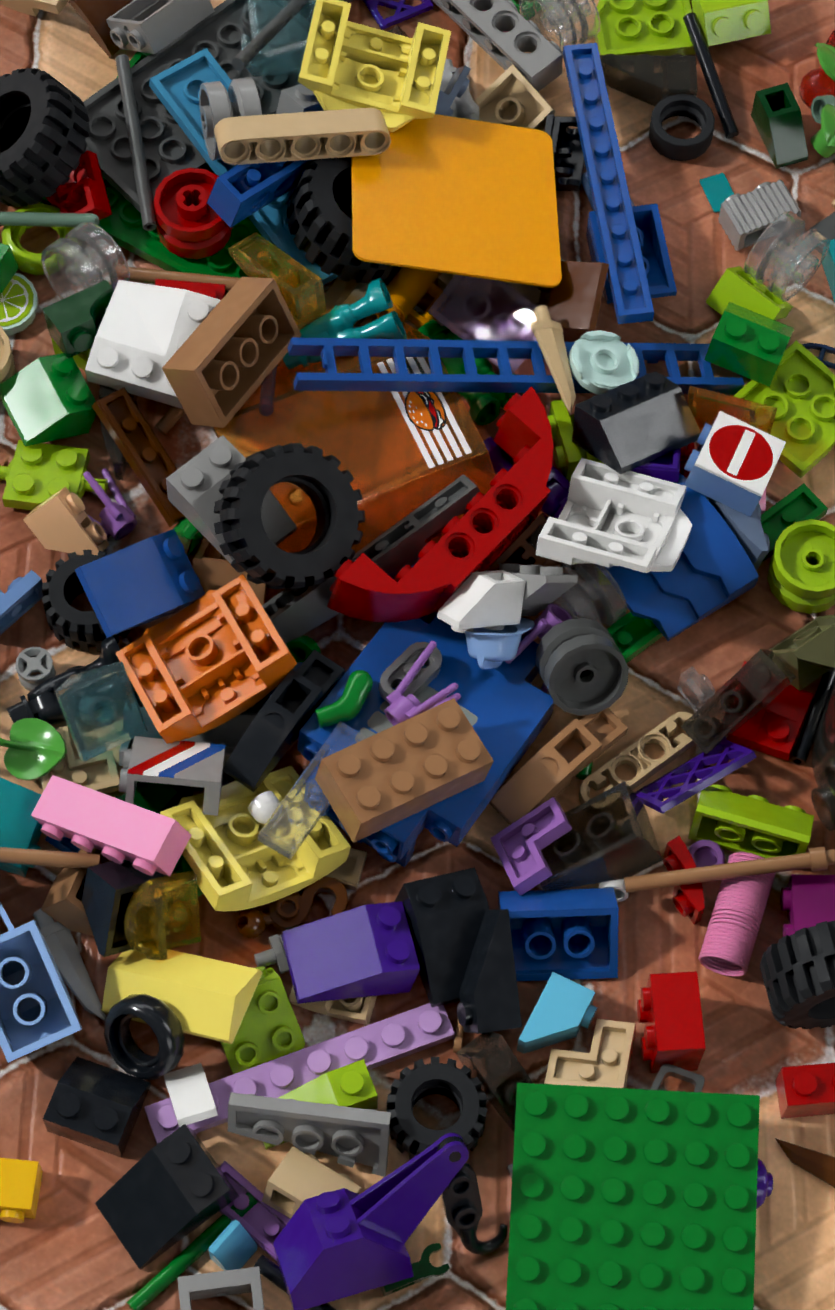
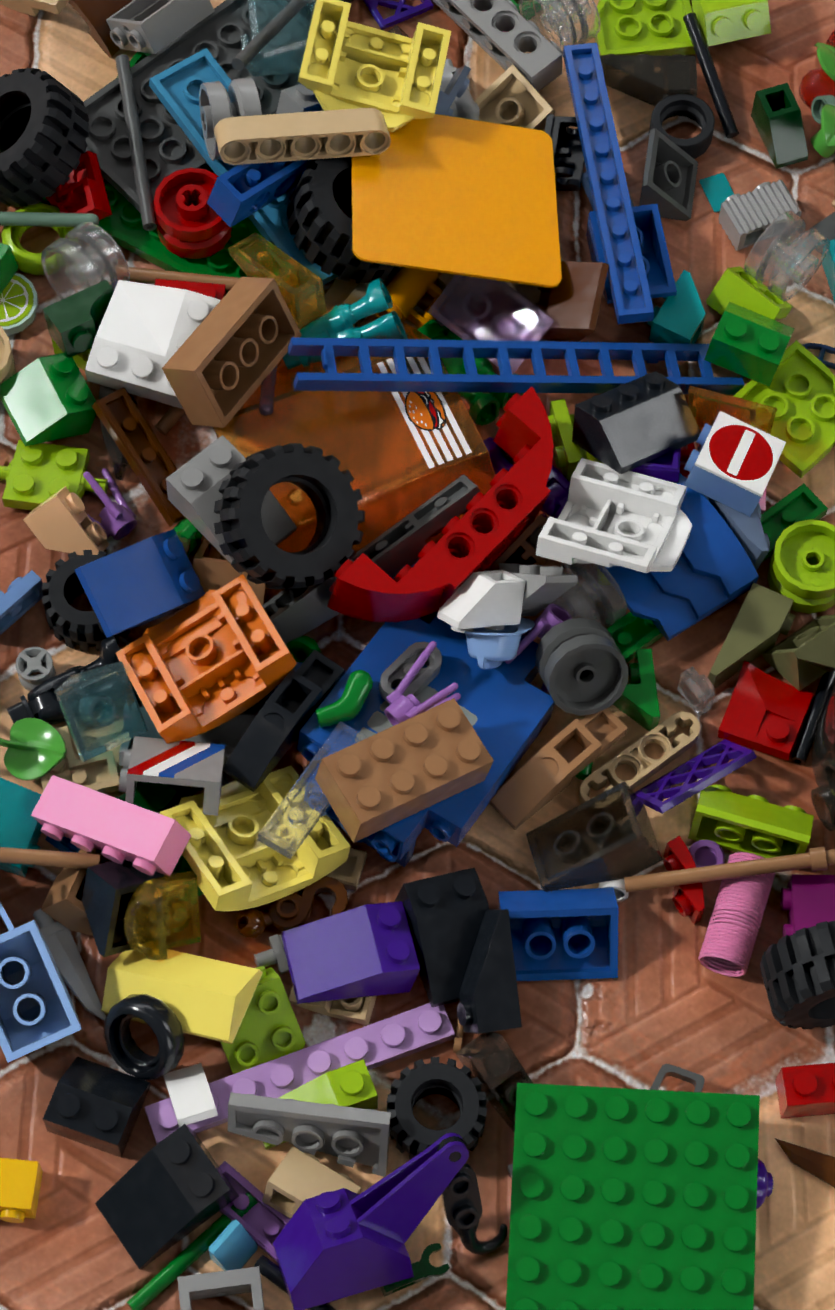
white hinge [248,791,282,825] -> none
medium lavender plate [490,797,572,896] -> none
medium azure slope [517,972,598,1054] -> none
tan bar [530,305,576,415] -> none
tan plate [544,1019,637,1088] -> none
light aqua tile [568,330,639,395] -> none
red brick [637,971,706,1073] -> none
clear smoke slope [681,649,796,754] -> none
none -> green slope [613,648,660,731]
none -> dark grey slope [639,128,698,221]
none -> teal slope [648,270,706,344]
none -> olive slope [705,582,796,690]

